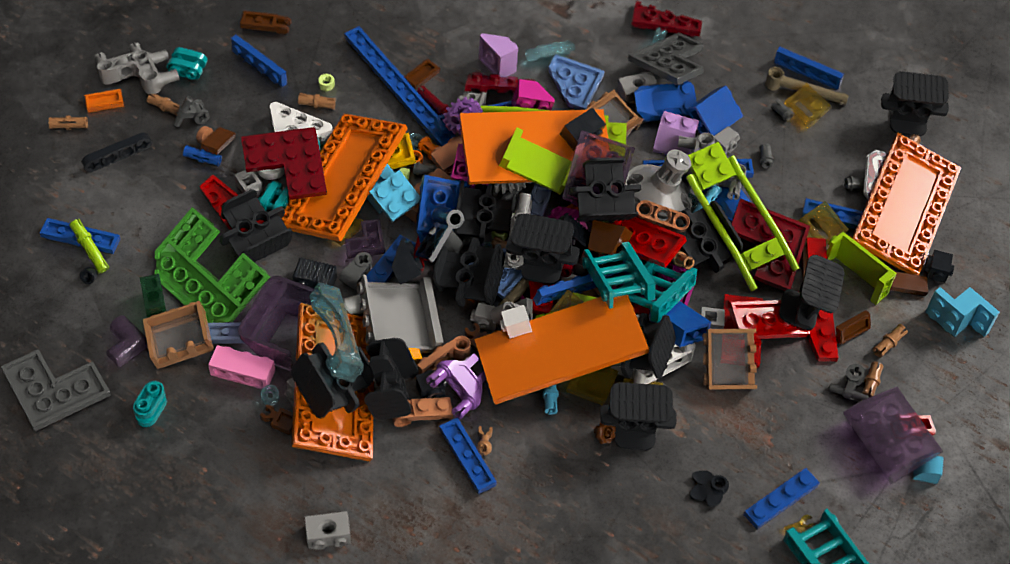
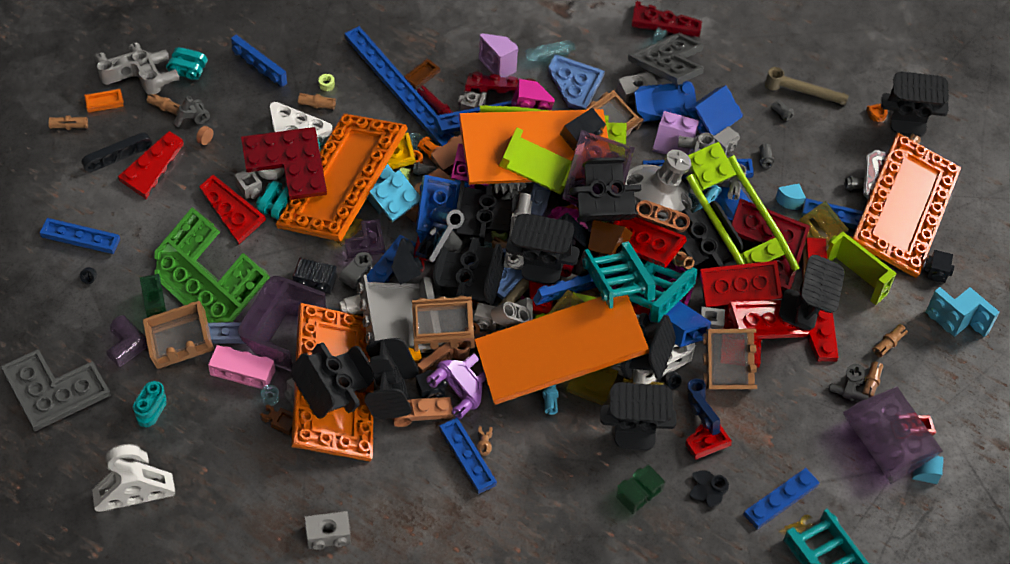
lime pin [69,219,110,274] -> none
blue pin [183,145,222,167] -> none
reddish brown tile [201,127,236,155] -> none
black piece [220,189,292,262] -> none
reddish brown hinge [240,11,291,34] -> none
clear light blue arch [309,282,364,382] -> none
medium lavender gear [443,97,483,135] -> none
white brick [500,305,532,338] -> none
reddish brown piece [594,422,616,444] -> none
blue plate [774,46,844,90] -> none
clear yellow plate [783,83,832,128] -> none
reddish brown tile [836,310,871,345] -> none
reddish brown tile [890,272,928,296] -> none
none -> white piece [92,445,175,511]
none -> red wing [118,131,184,199]
none -> window [412,296,475,352]
none -> clear green piece [616,464,666,514]
none -> black hinge [665,371,682,389]
none -> red wing [685,424,732,460]
none -> dark blue plate [687,379,720,435]
none -> red plate [700,260,783,308]
none -> medium azure brick [775,184,806,210]
none -> orange tile [866,104,888,122]

